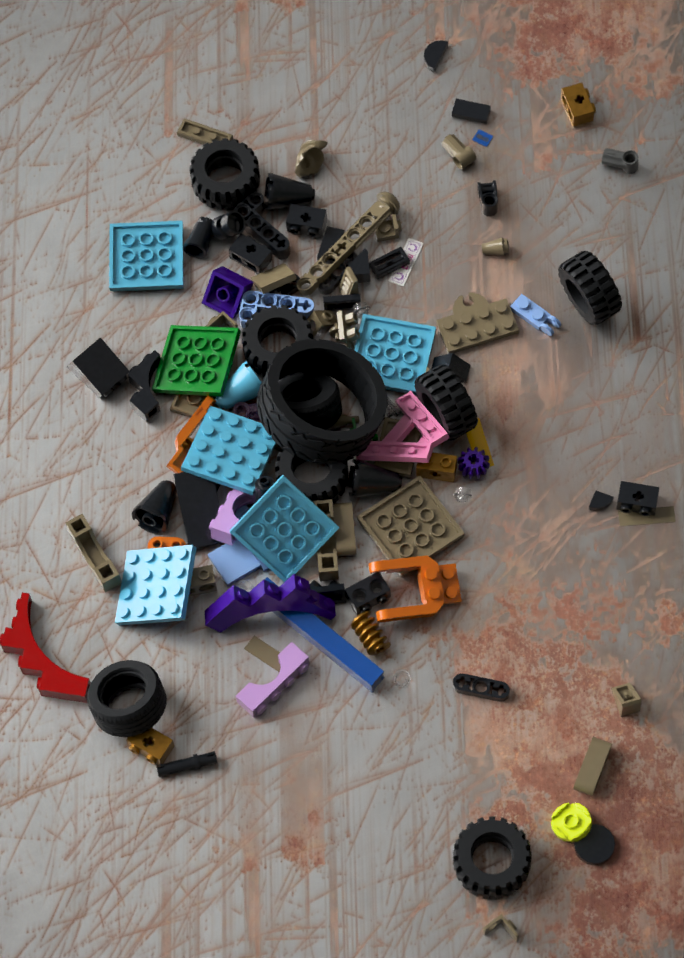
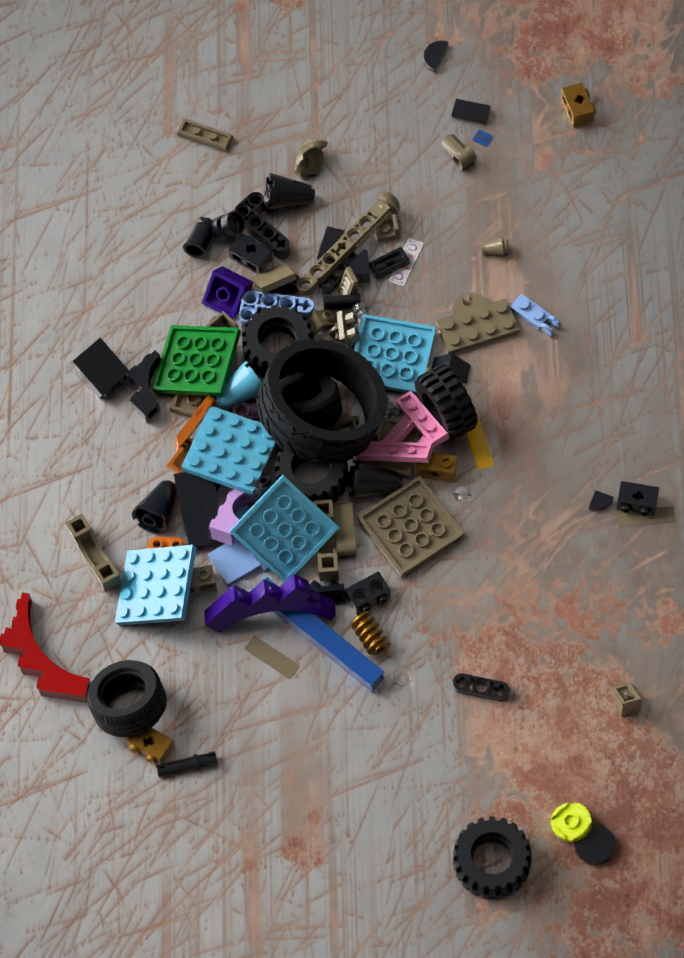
medium azure plate [109,221,184,292] -> none
black tyre [190,138,260,210] -> none
lavender arch [236,642,309,718] -> none
black brick [286,204,327,238] -> none
orange plate [368,555,462,622] -> none
dark purple gear [457,446,490,480] -> none
black piece [477,180,498,216] -> none
dark tan bracket [483,914,519,942] -> none
black tyre [558,251,622,325] -> none
dark tan beam [573,736,612,796] -> none
dark grey piece [602,148,638,174] -> none

